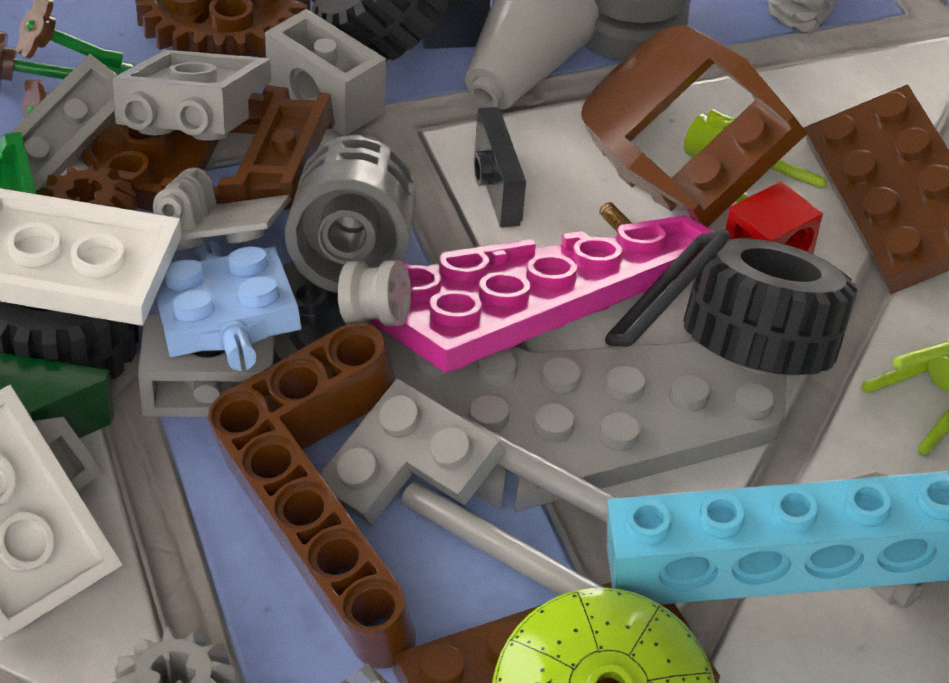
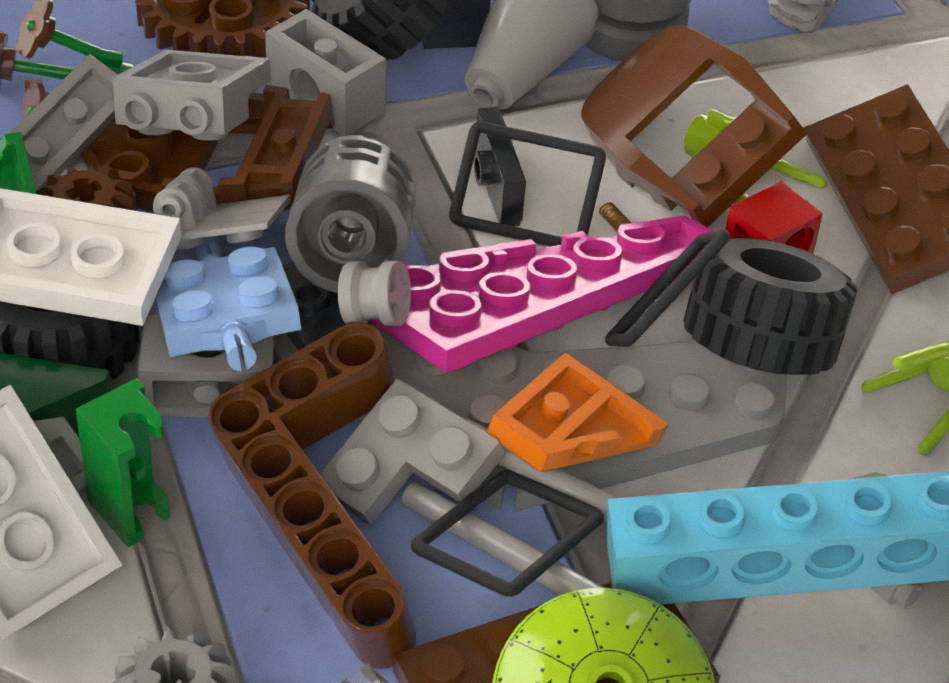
none -> green hinge [76,378,170,547]
none -> black piece [411,470,604,597]
none -> black piece [449,121,606,246]
none -> orange wing [486,352,669,472]

